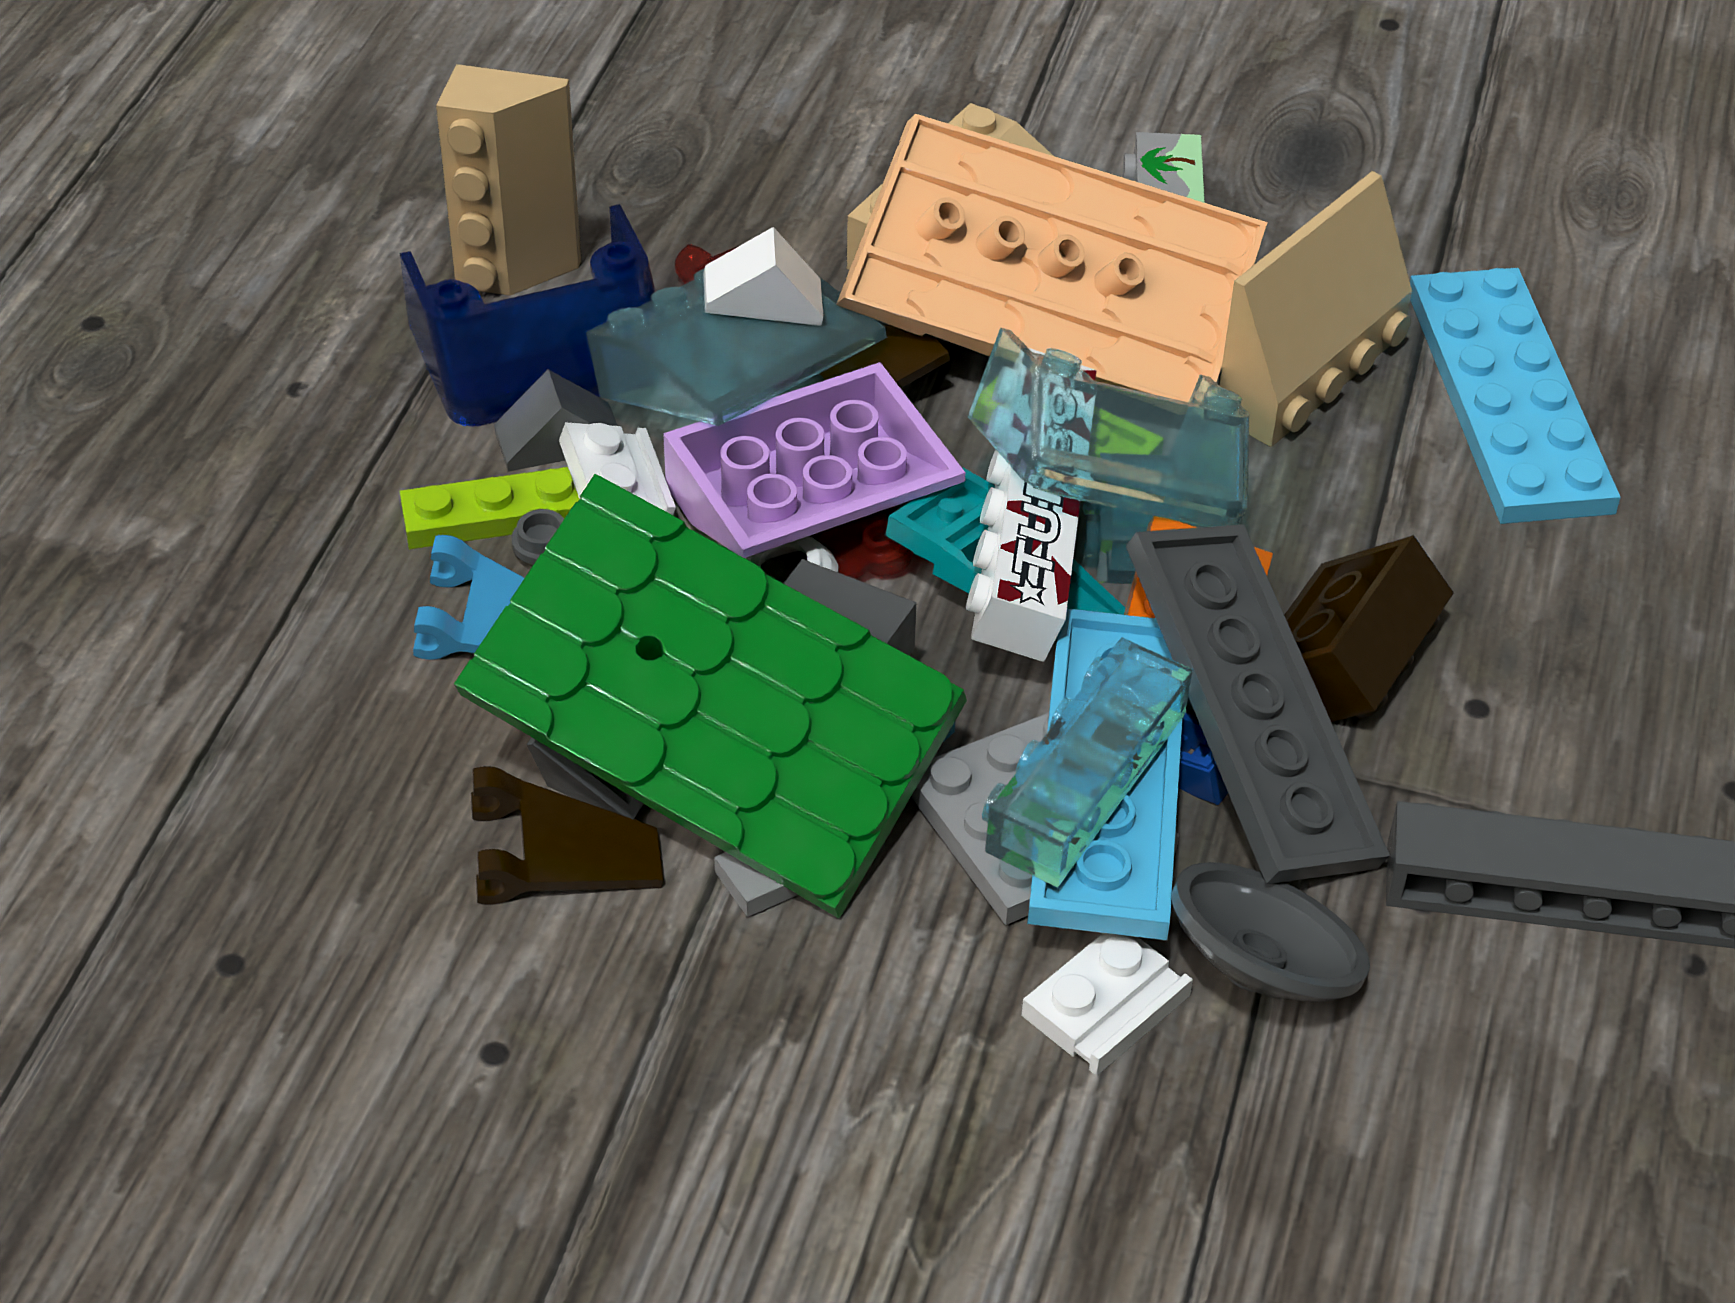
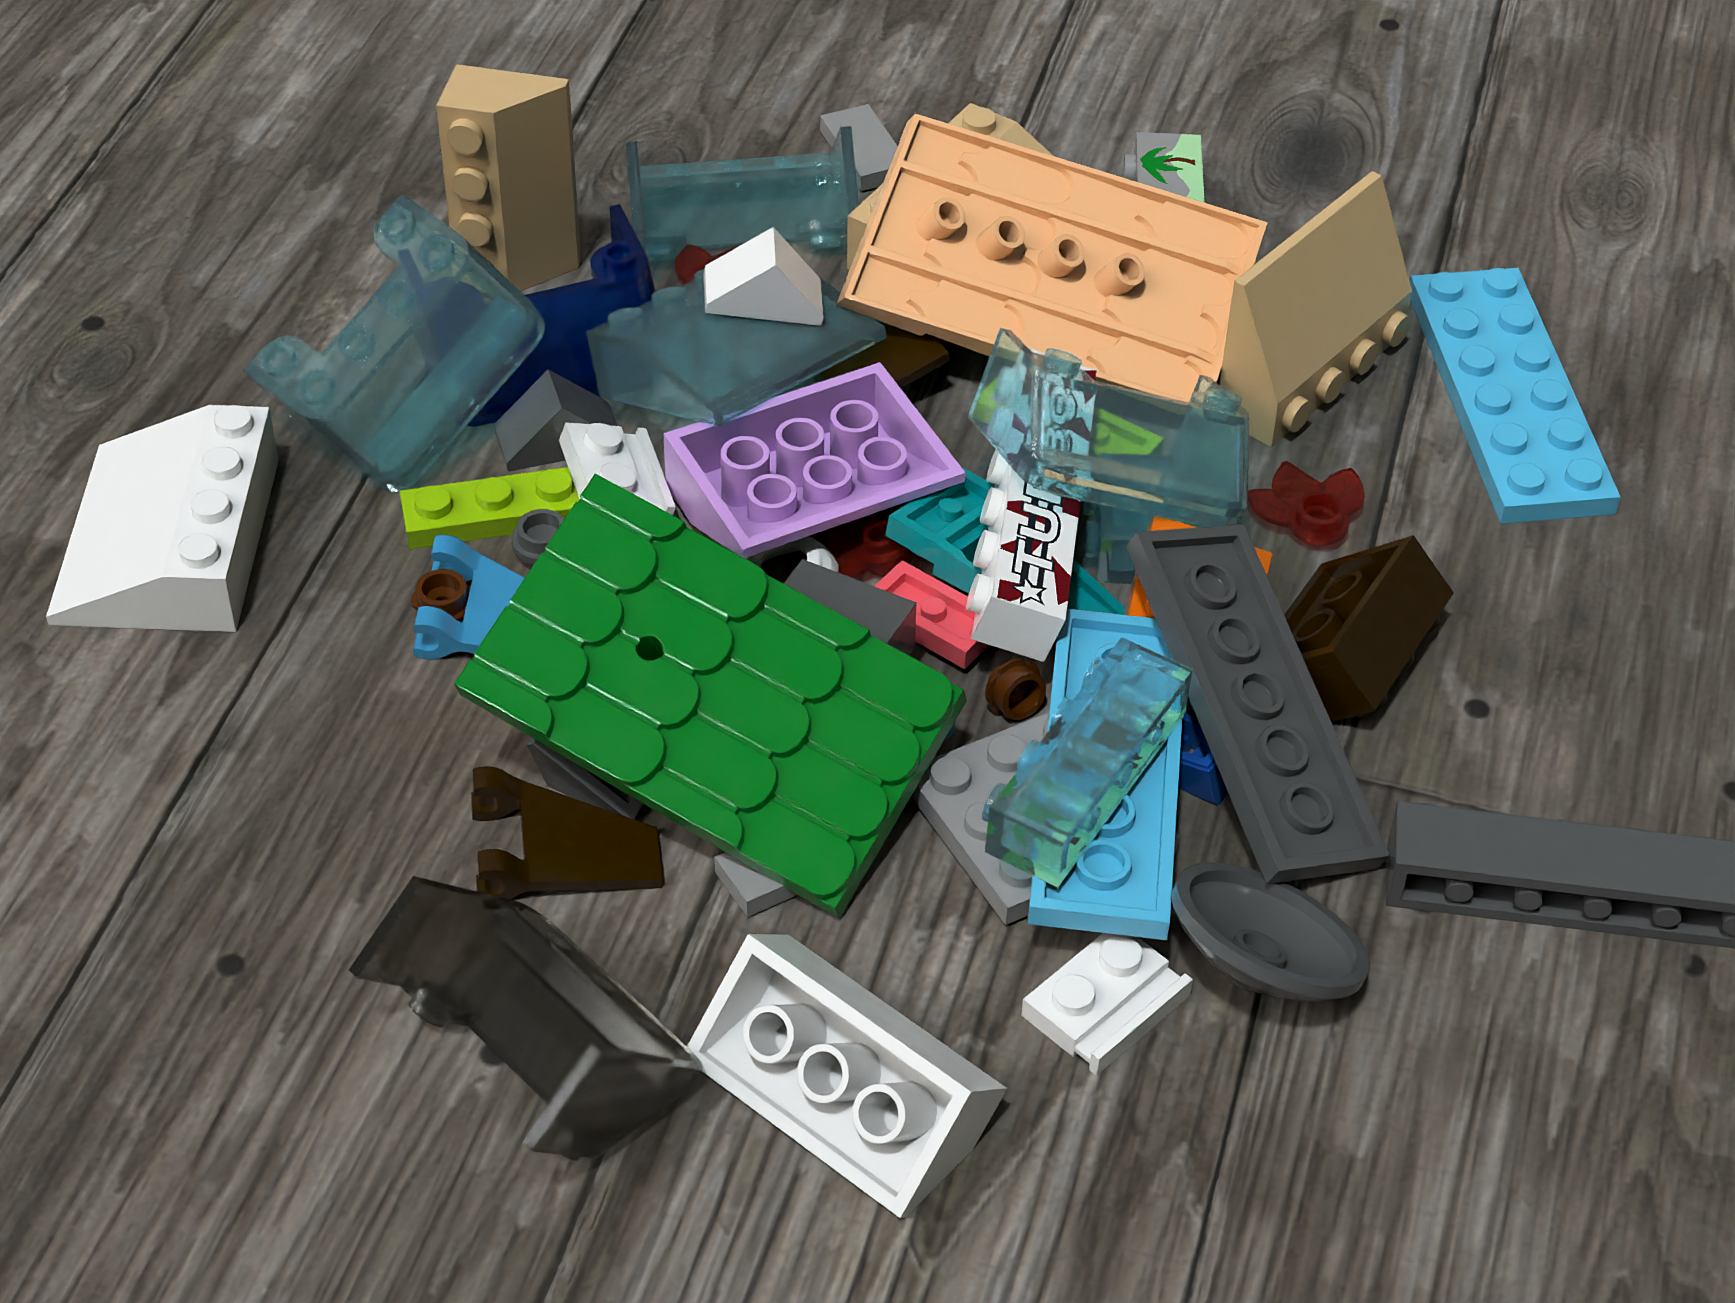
none -> white slope [46,405,279,632]
none -> clear light blue windscreen [243,194,545,492]
none -> clear smoke windscreen [349,876,703,1161]
none -> reddish brown plate [411,569,470,621]
none -> clear light blue windscreen [623,126,859,261]
none -> white slope [682,934,1007,1218]
none -> light grey tile [820,104,897,191]
none -> coral plate [875,560,989,669]
none -> reddish brown plate [985,659,1046,720]
none -> clear red plate [1247,461,1365,546]

